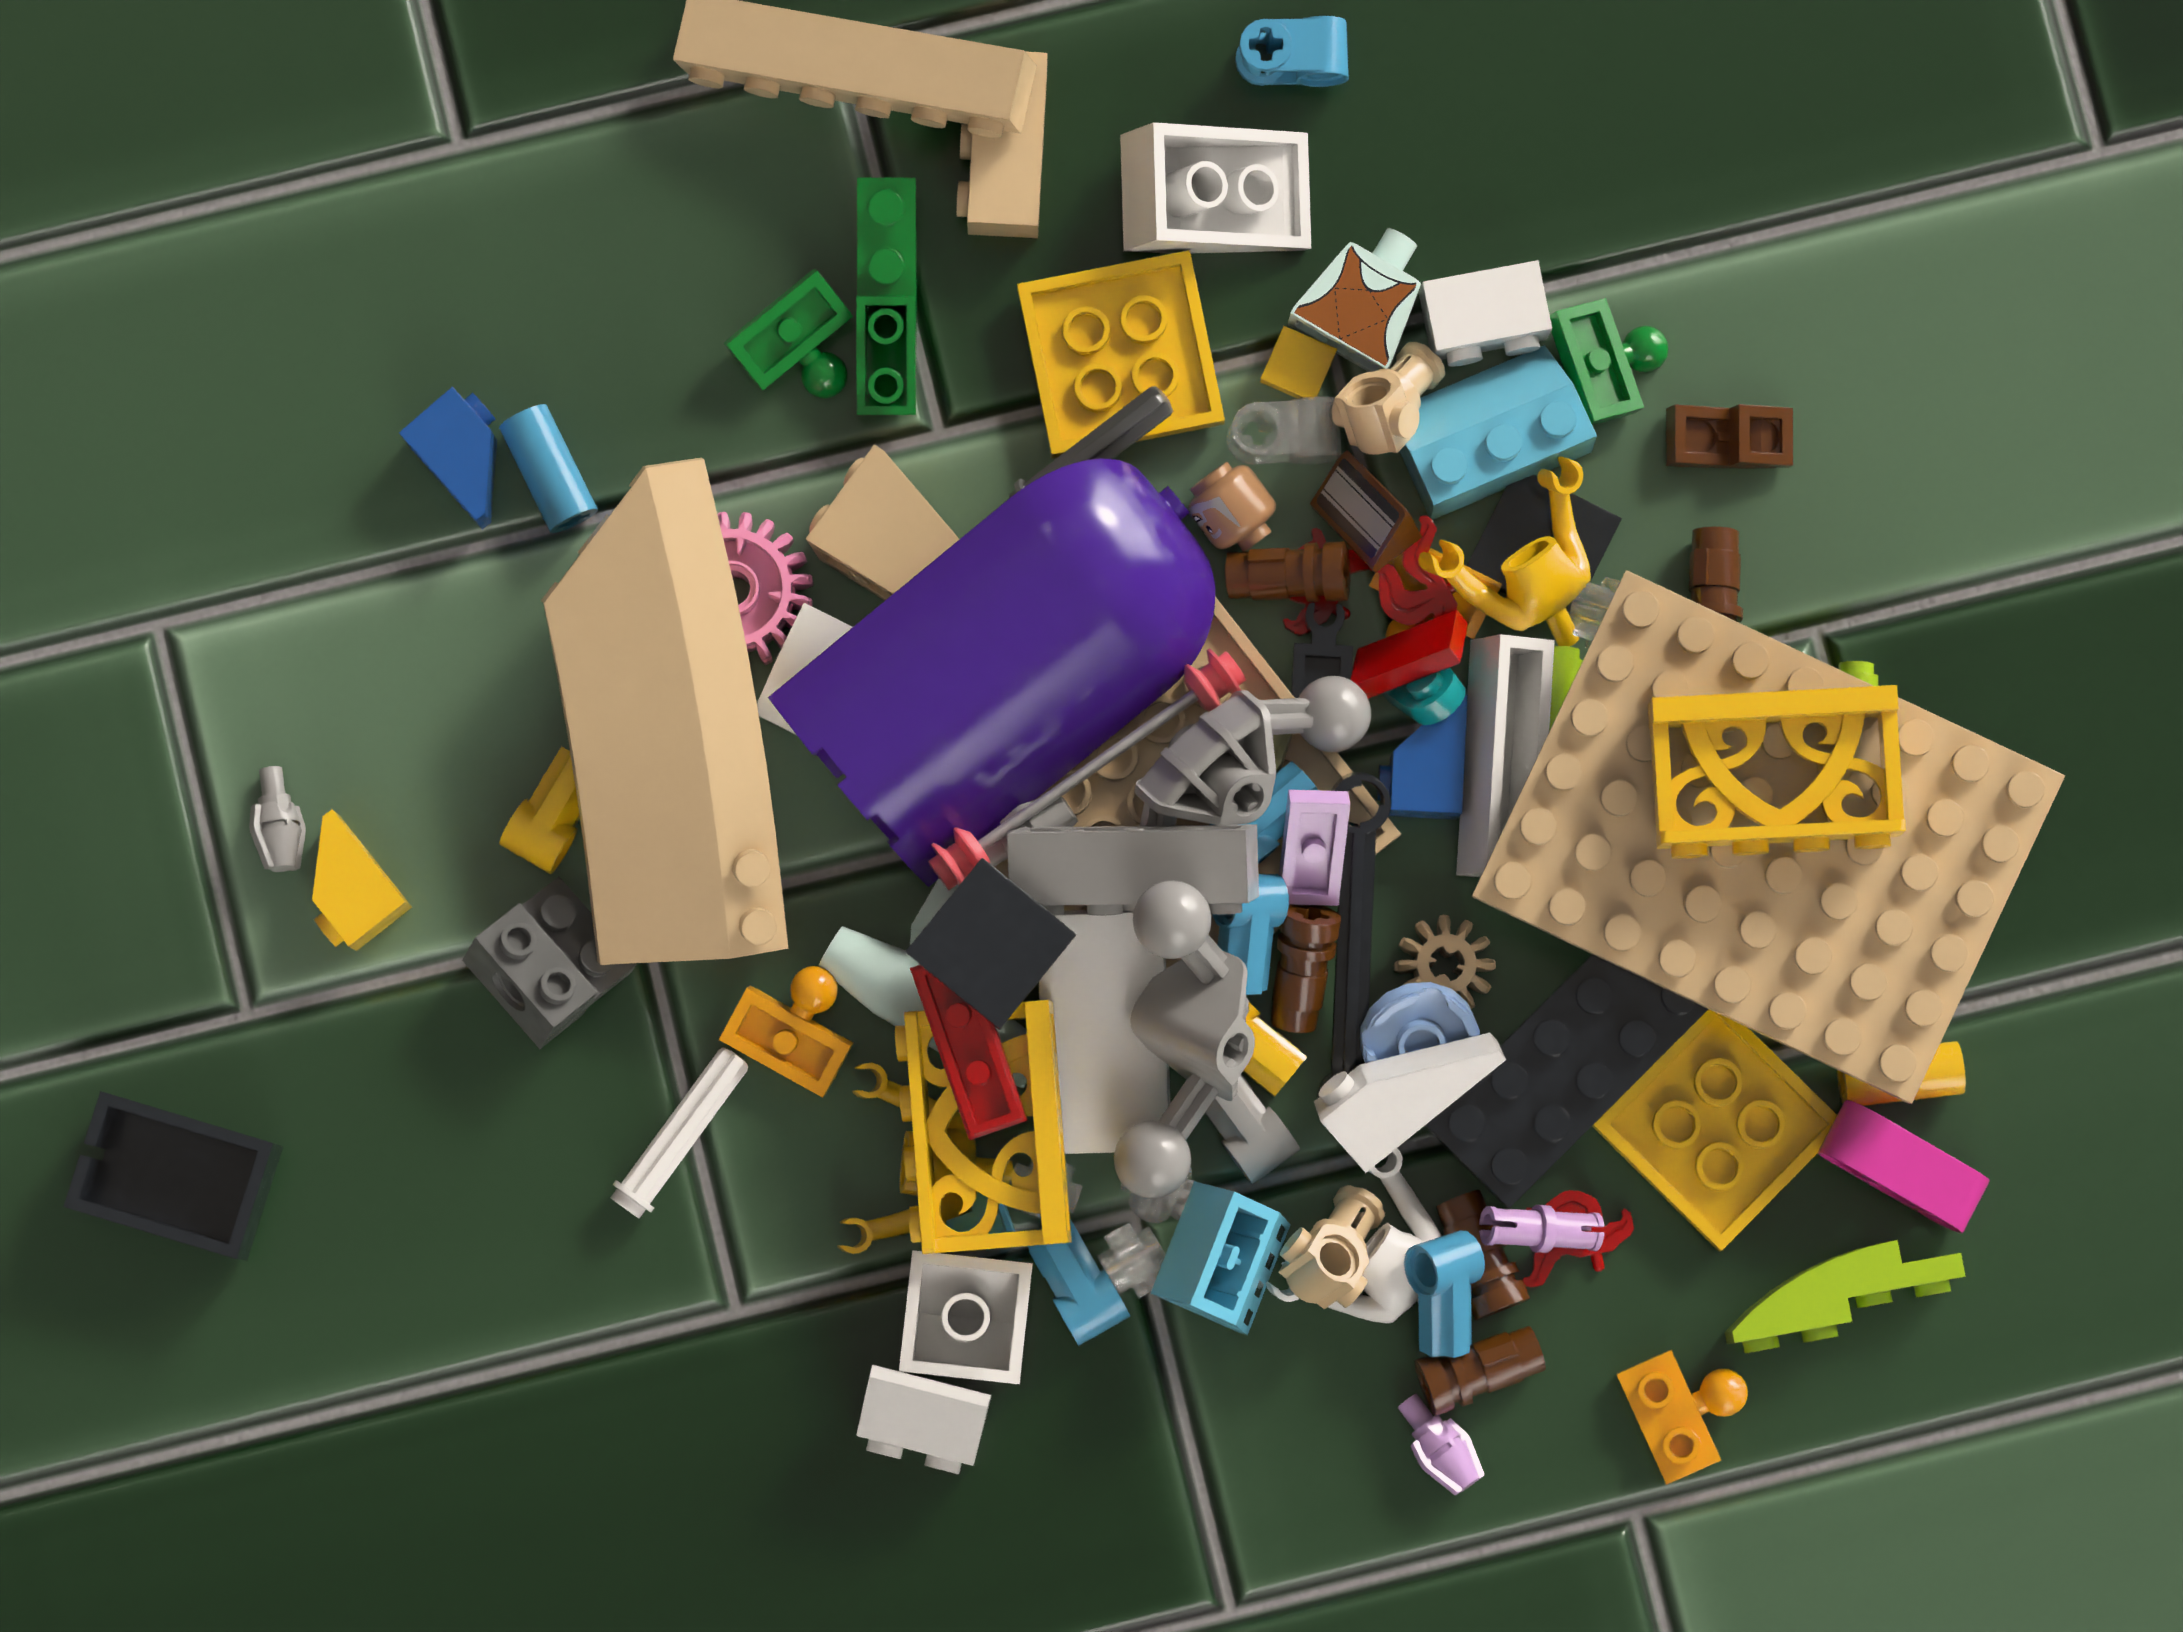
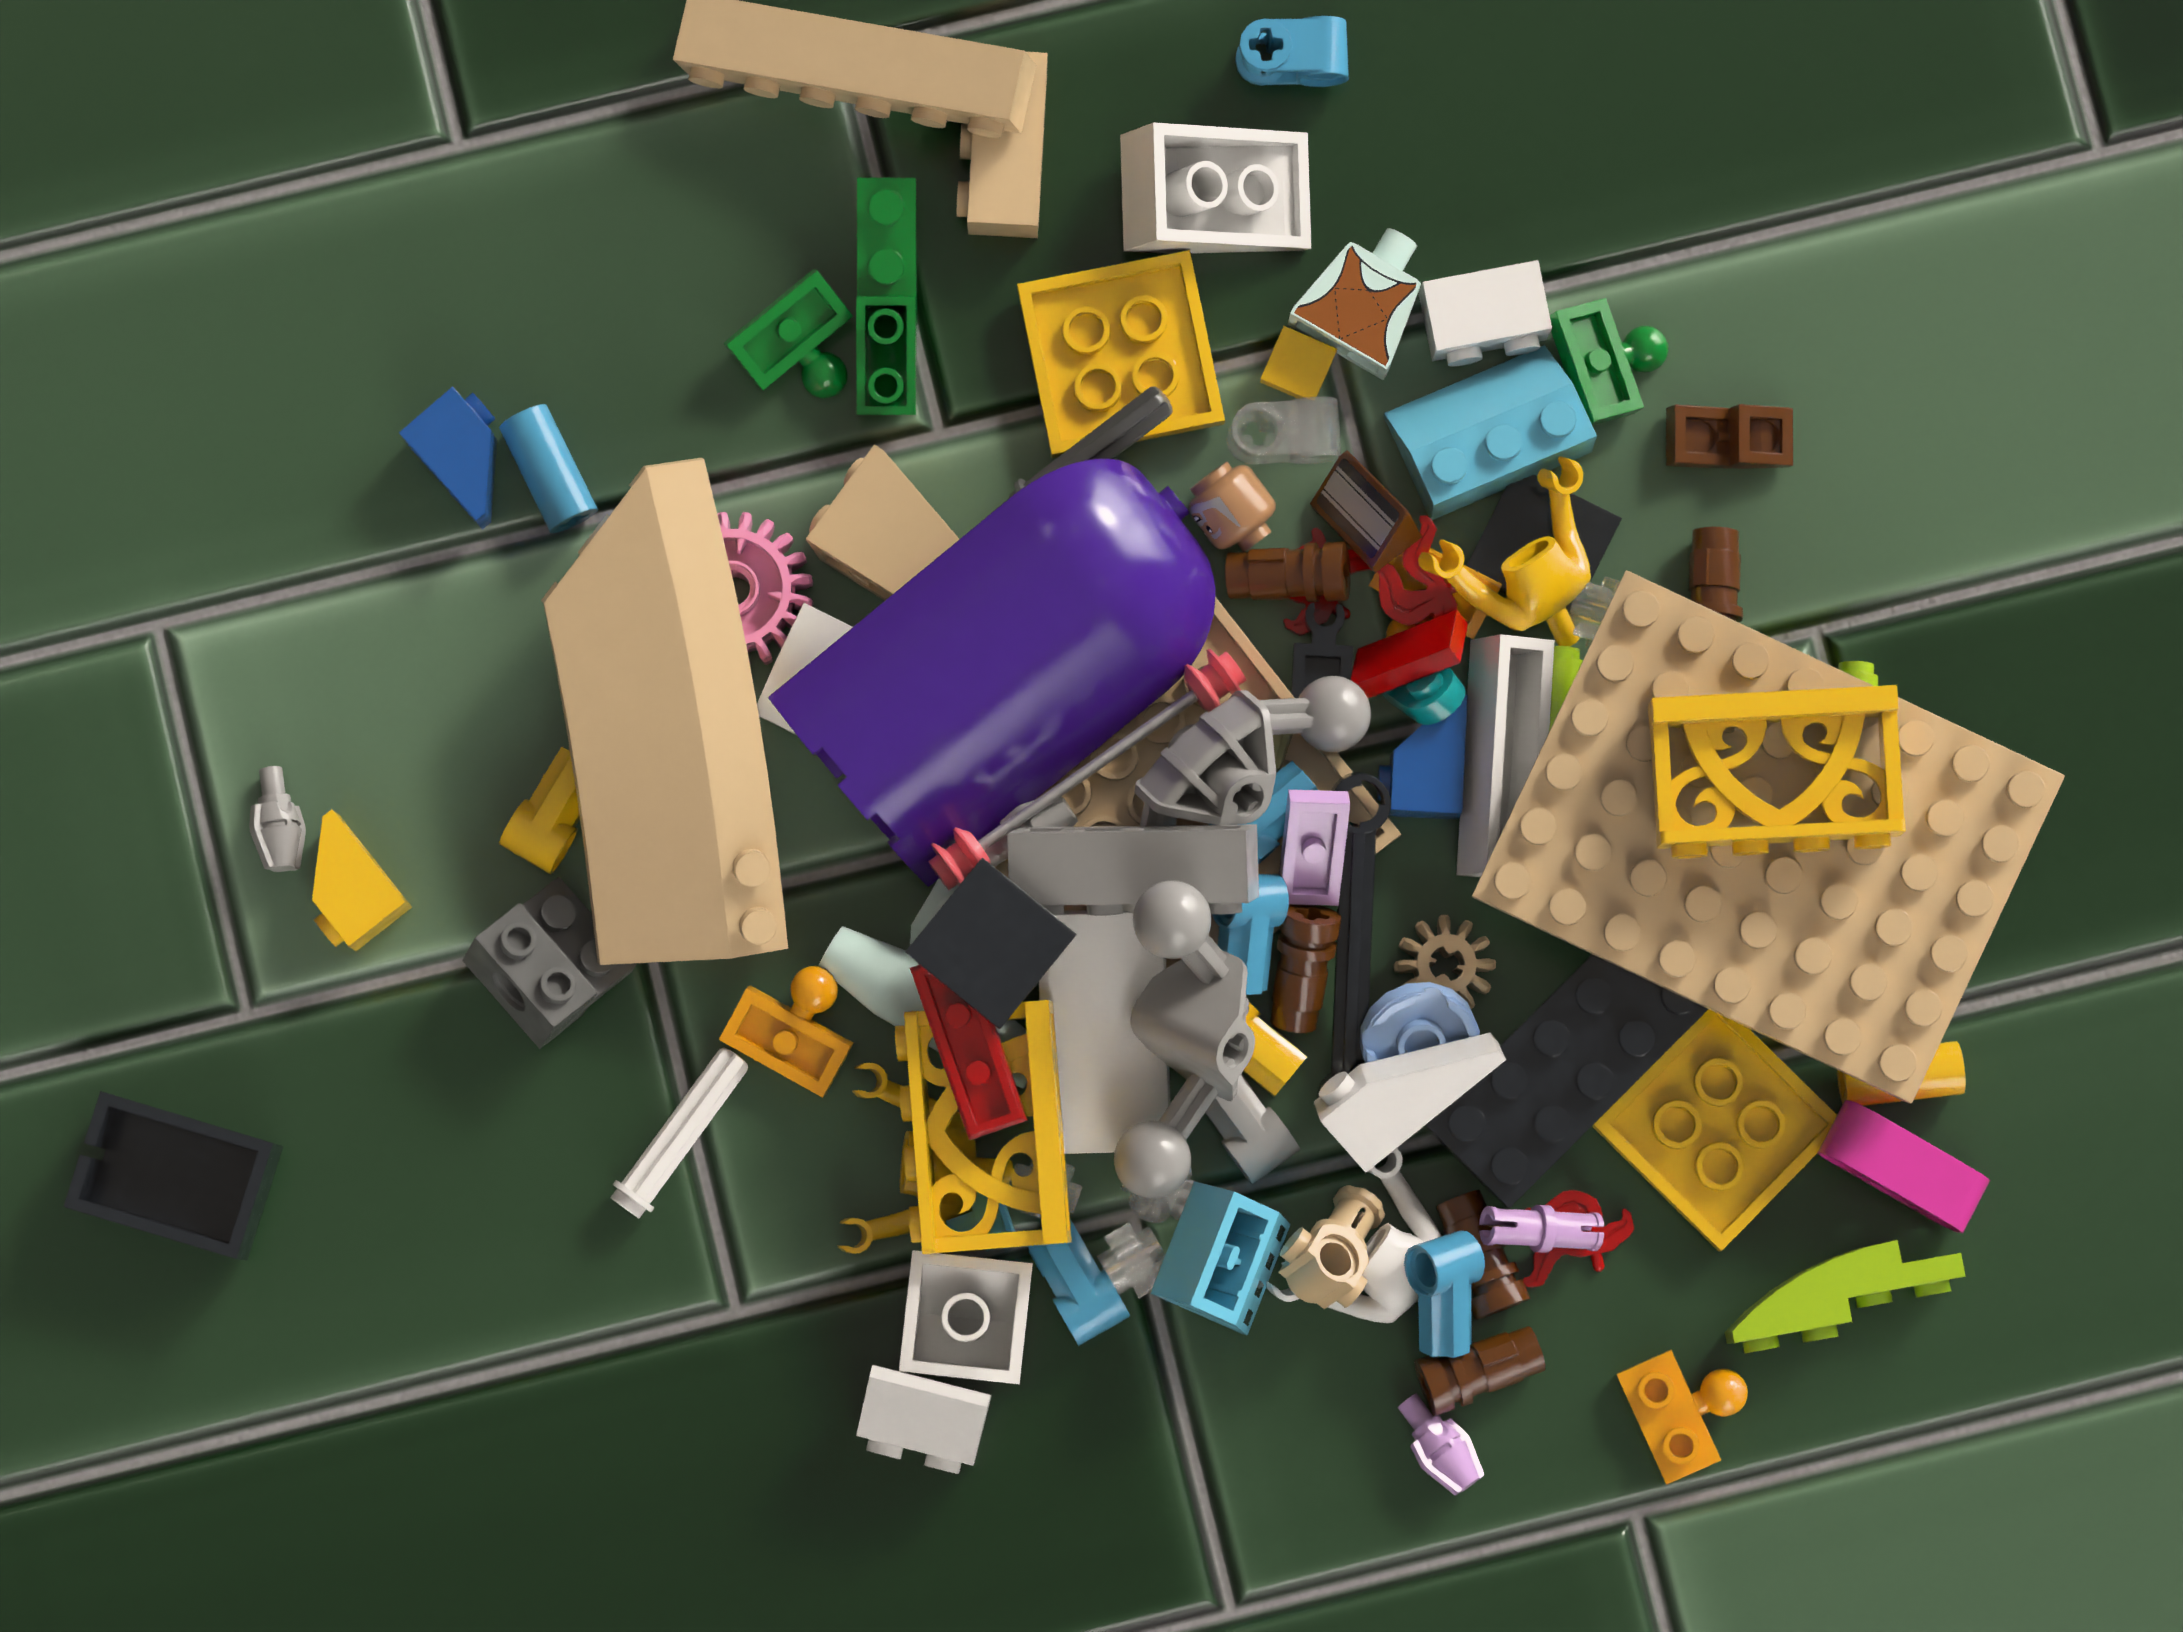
tan connector [1332,342,1445,455] -> none

